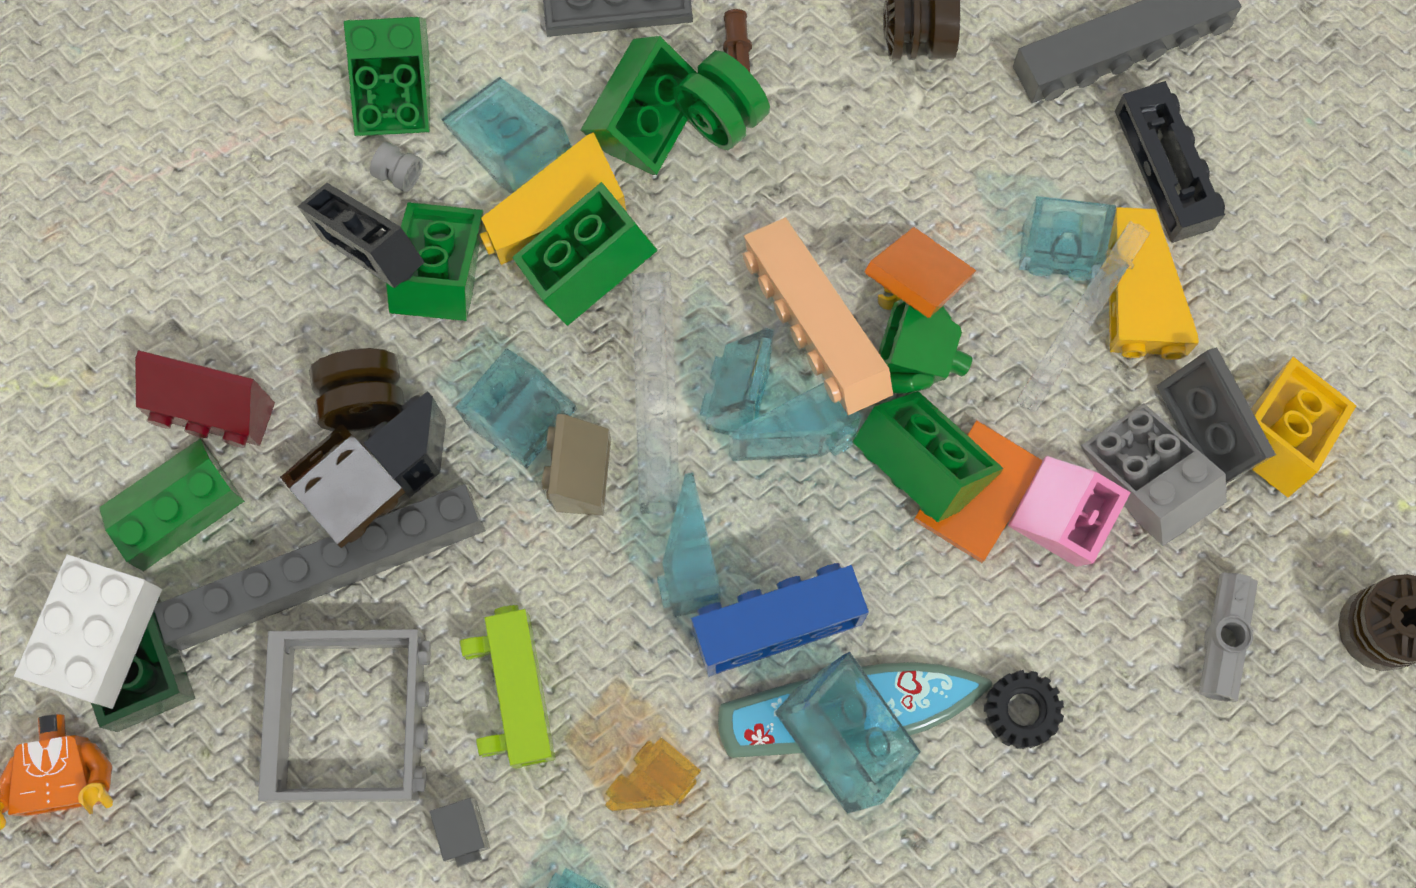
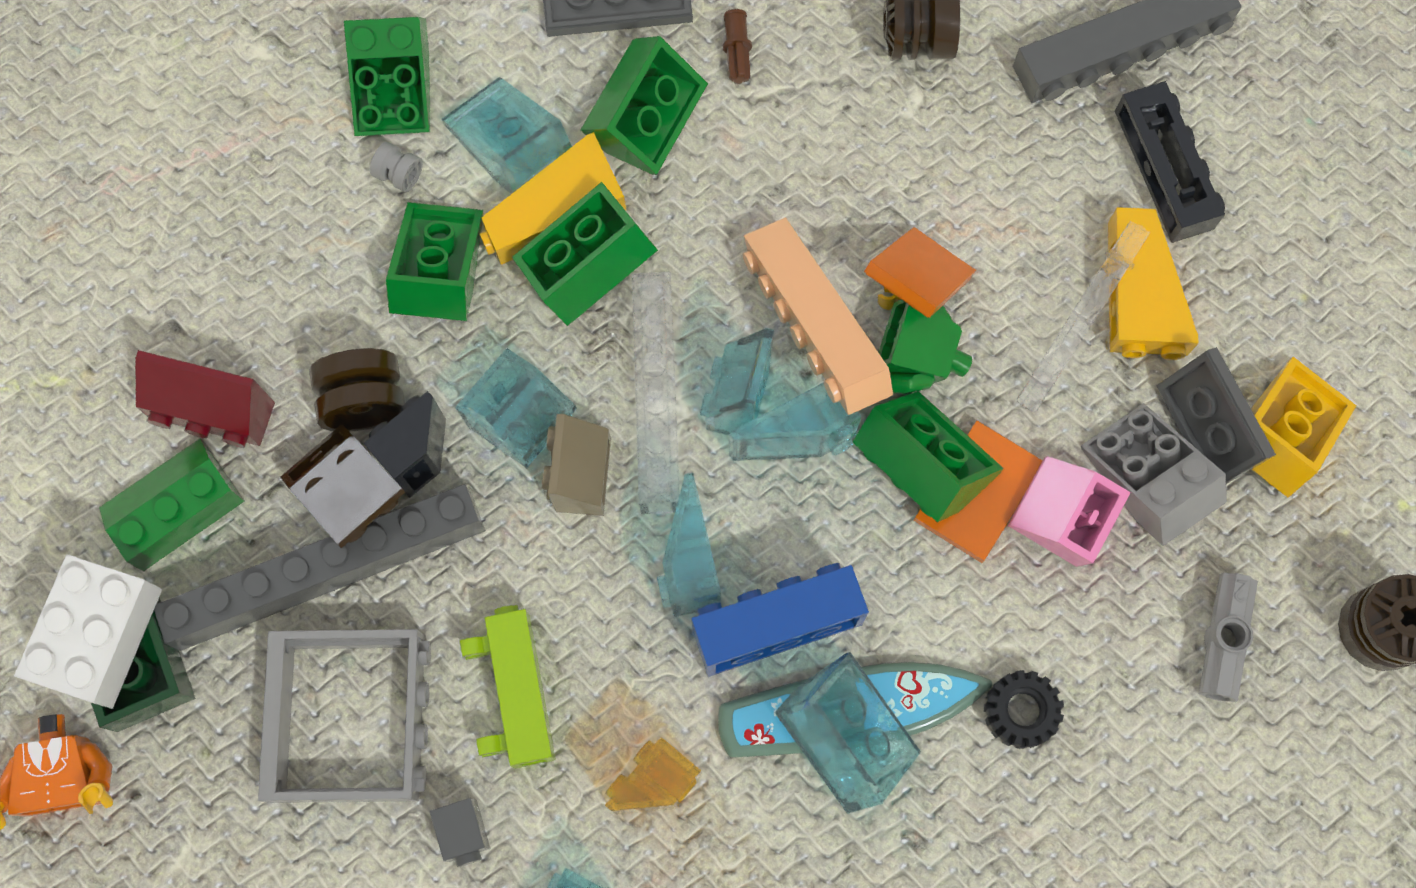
black brick [297,182,425,288] -> none
green wheel [673,50,770,151] -> none
clear light blue slope [1019,196,1116,281] -> none

